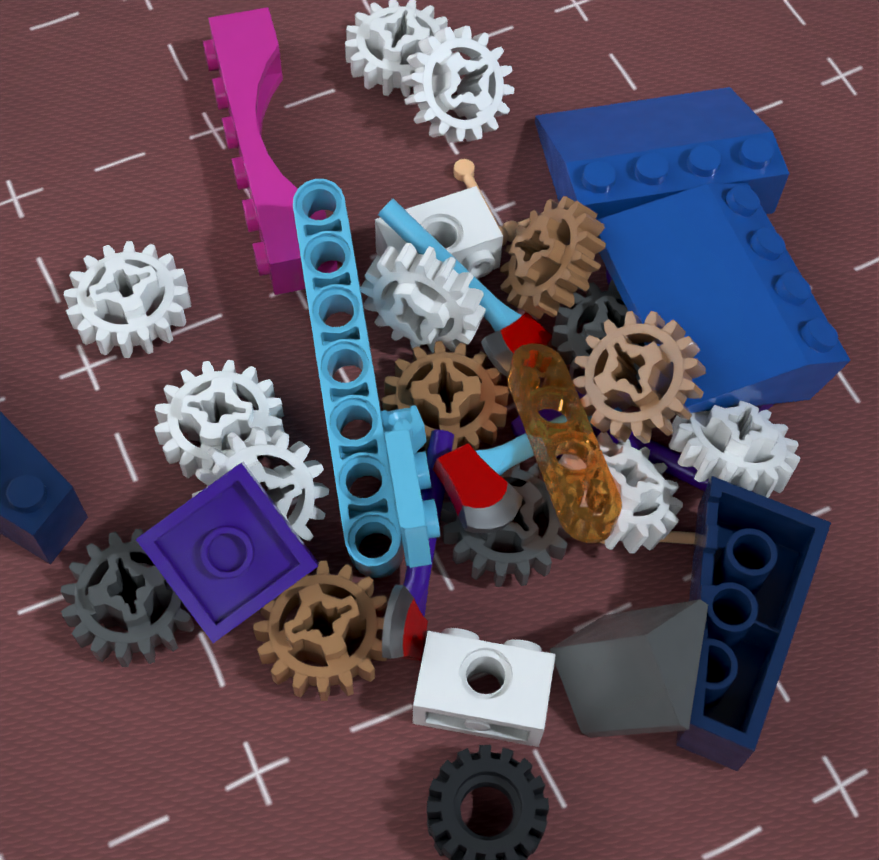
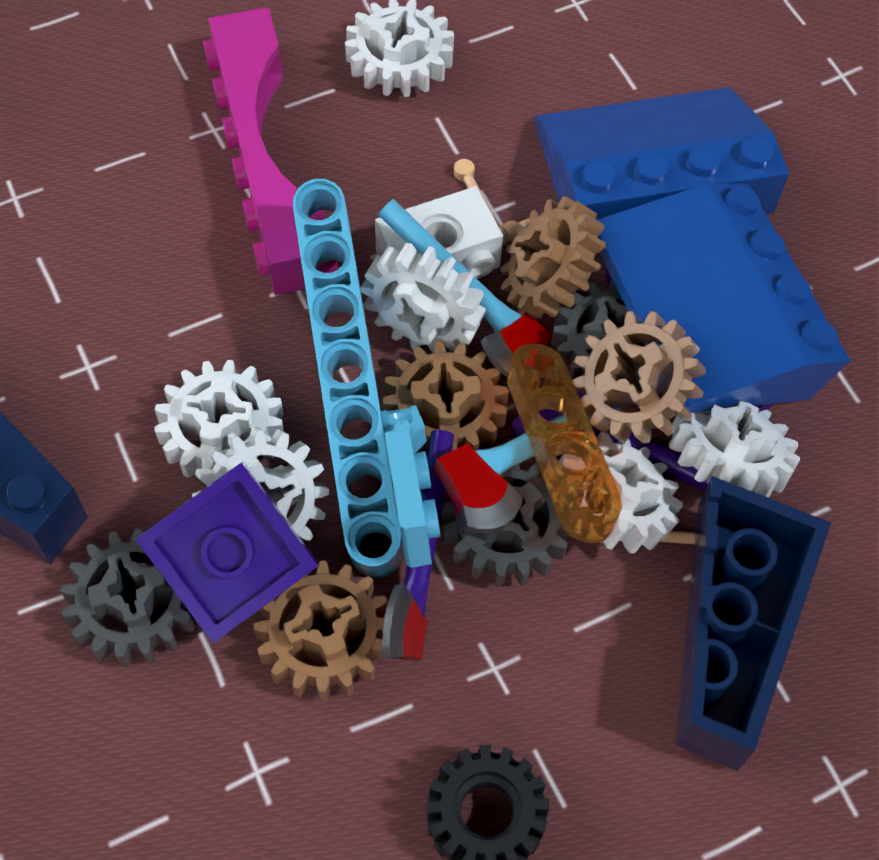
white gear [64,241,191,358] -> none
white gear [402,26,514,143] -> none
white brick [413,628,556,747] -> none
dark grey slope [550,599,708,738] -> none

